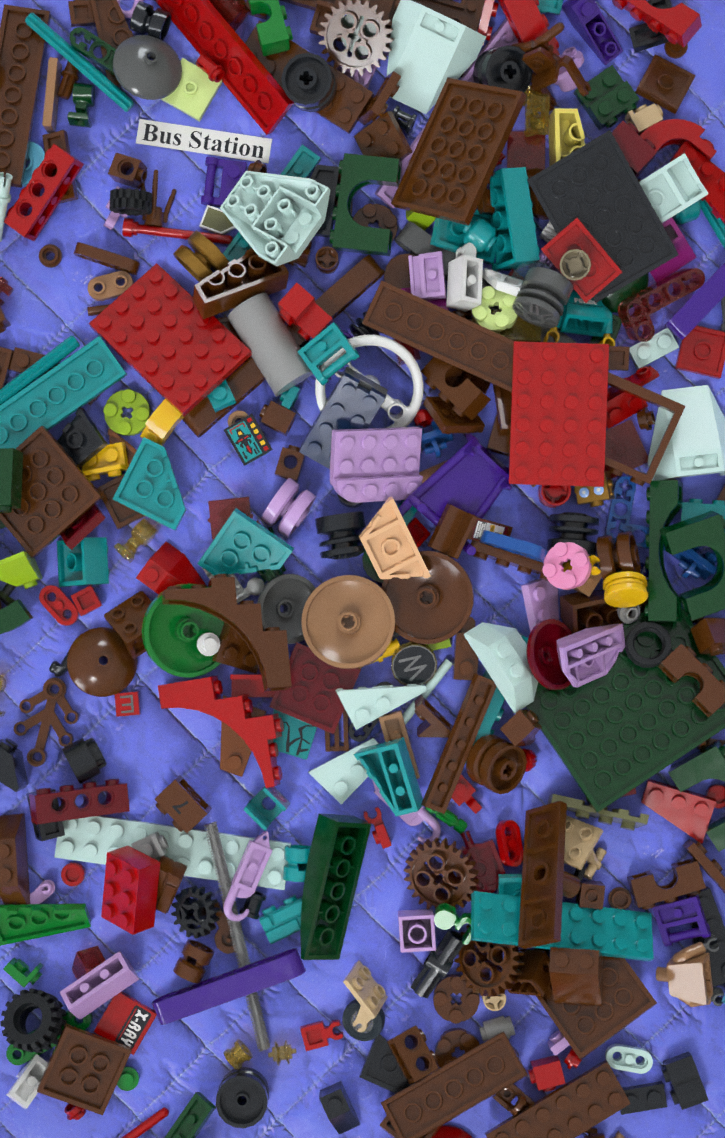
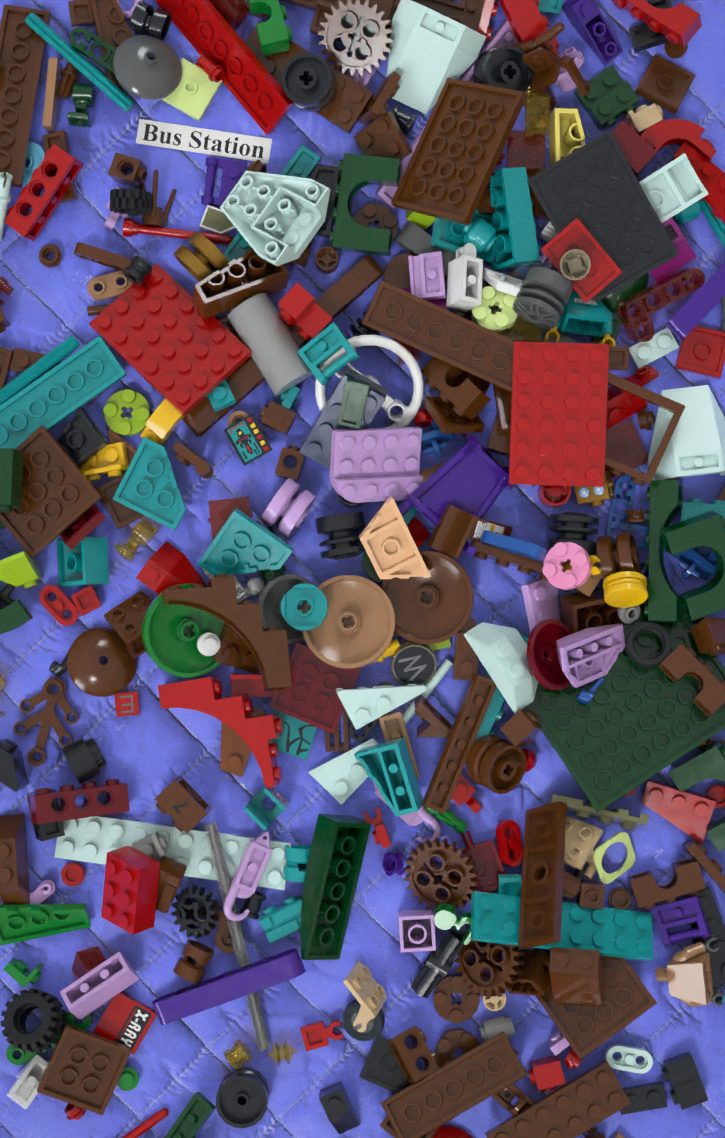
none -> black wheel [123,256,153,286]
none -> reddish brown plate [172,441,213,479]
none -> teal plate [281,583,328,631]
none -> tile [336,378,370,430]
none -> dark purple plate [382,852,405,876]
none -> blue hand [577,677,605,704]
none -> yellowish green piece [593,831,635,884]
none -> reddish brown bush [625,510,646,522]

